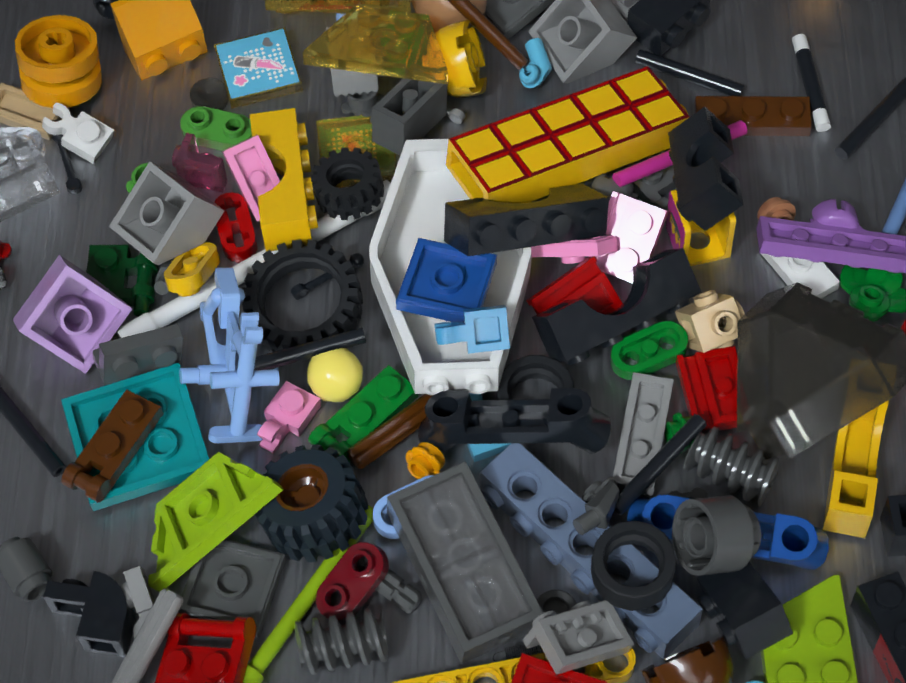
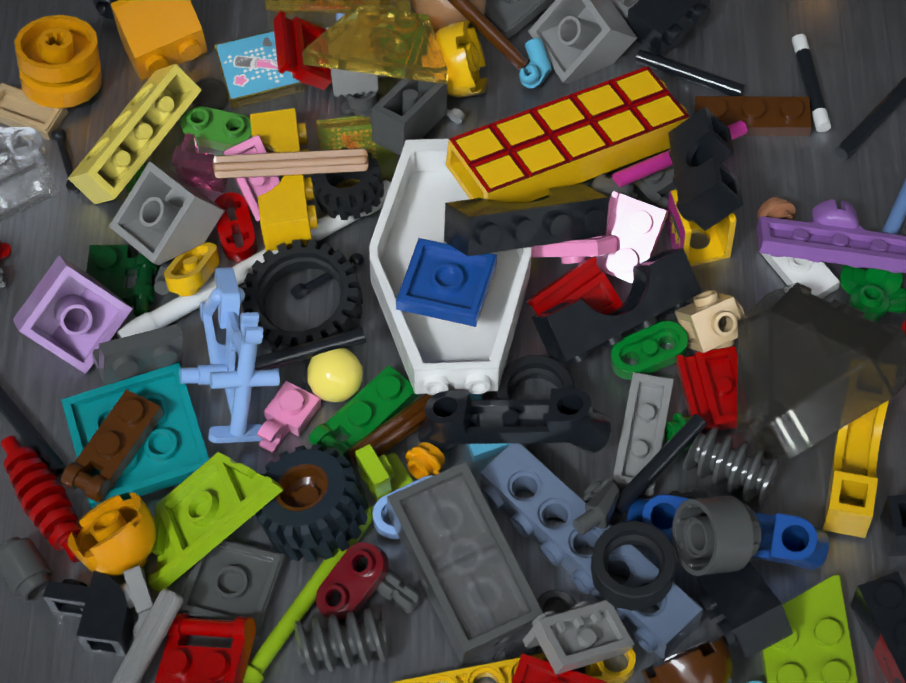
white plate [42,103,114,164] -> none
plate [434,305,510,354] -> none
none -> red piece [1,436,83,563]
none -> light yellow brick [68,64,202,204]
none -> light orange cylinder [68,493,157,576]
none -> axle [213,148,369,179]
none -> red plate [273,10,332,90]
none -> lime bracket [355,444,413,502]

